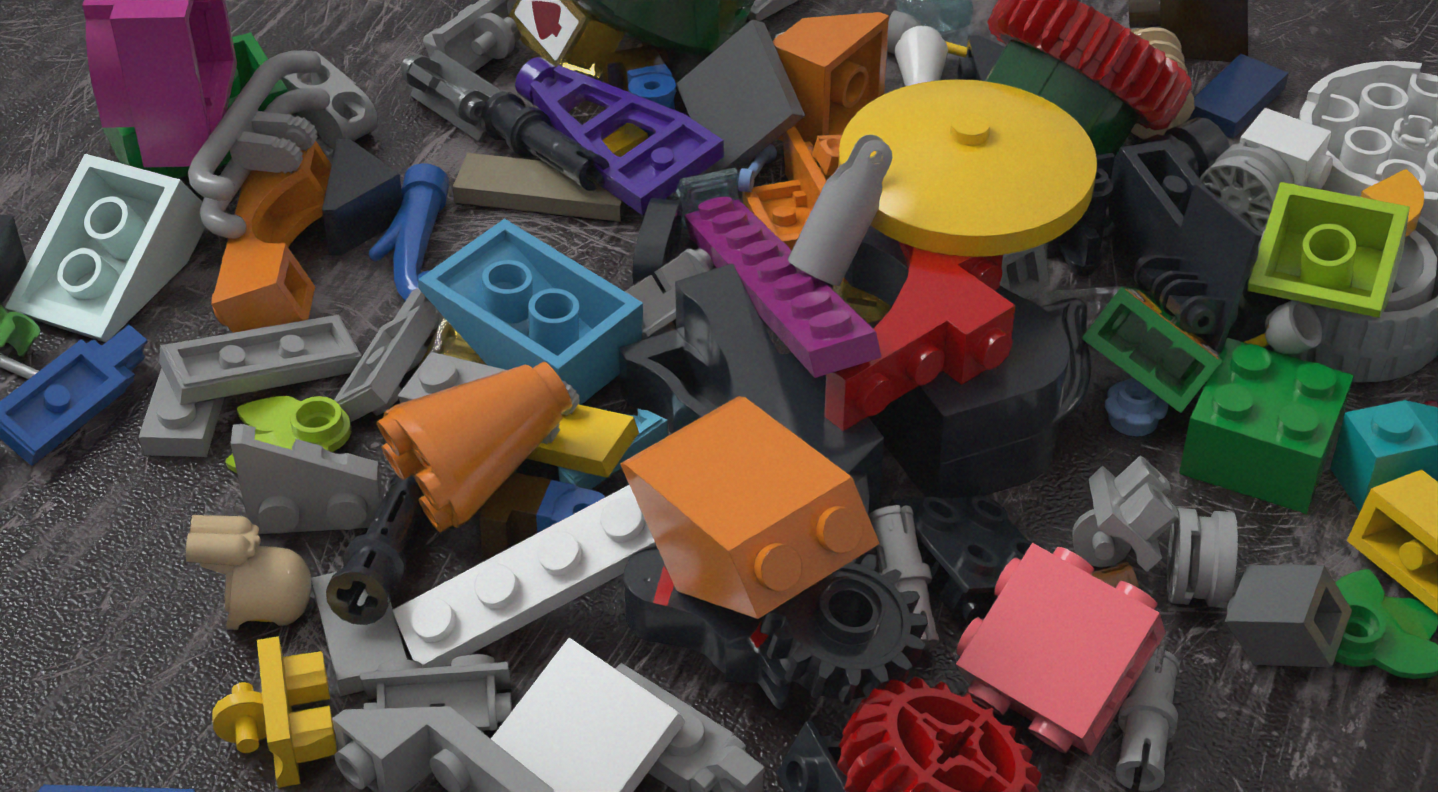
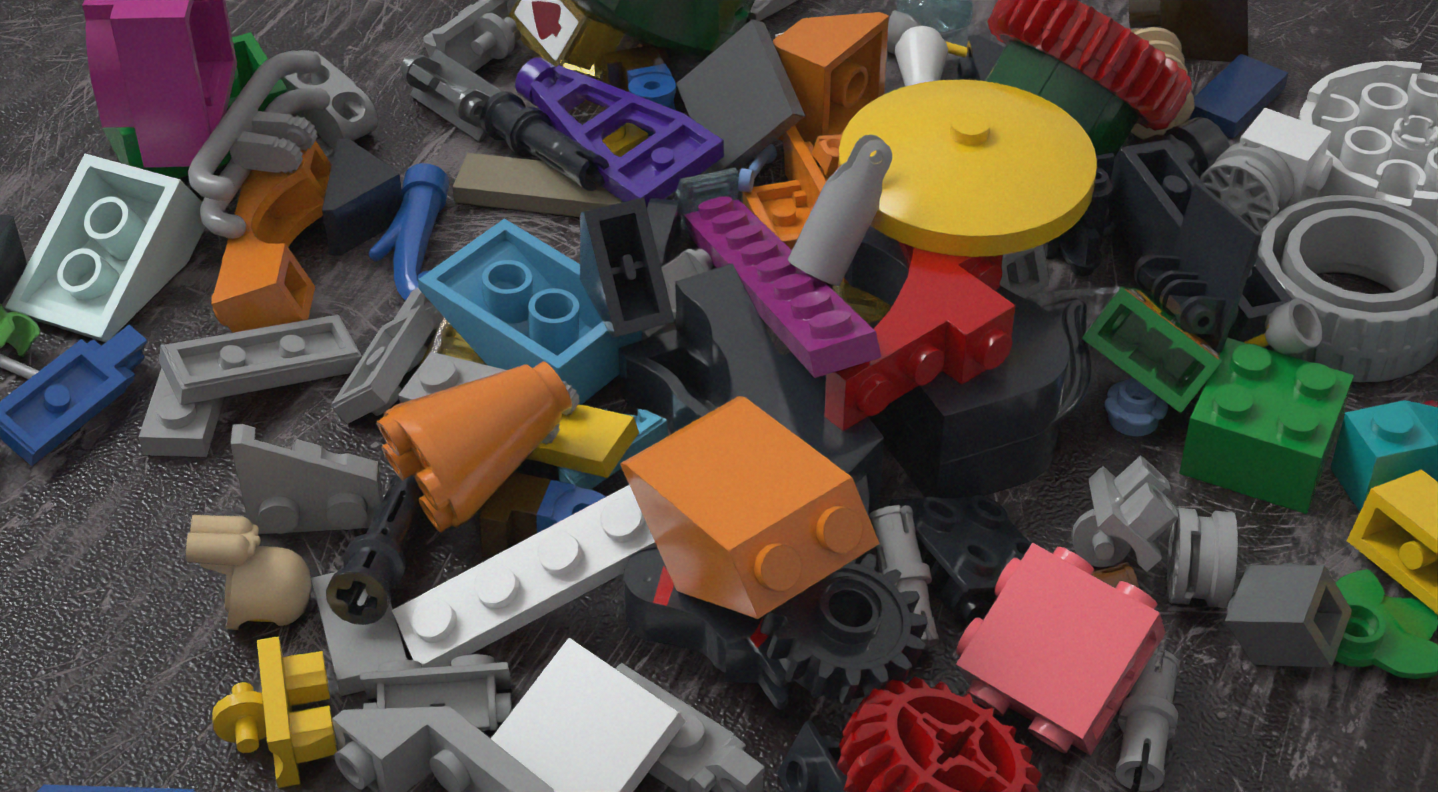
lime plate [225,396,351,473] -> none
lime slope [1248,182,1410,318] -> none
light orange tile [1360,169,1424,237] -> none
none -> black slope [580,197,675,338]

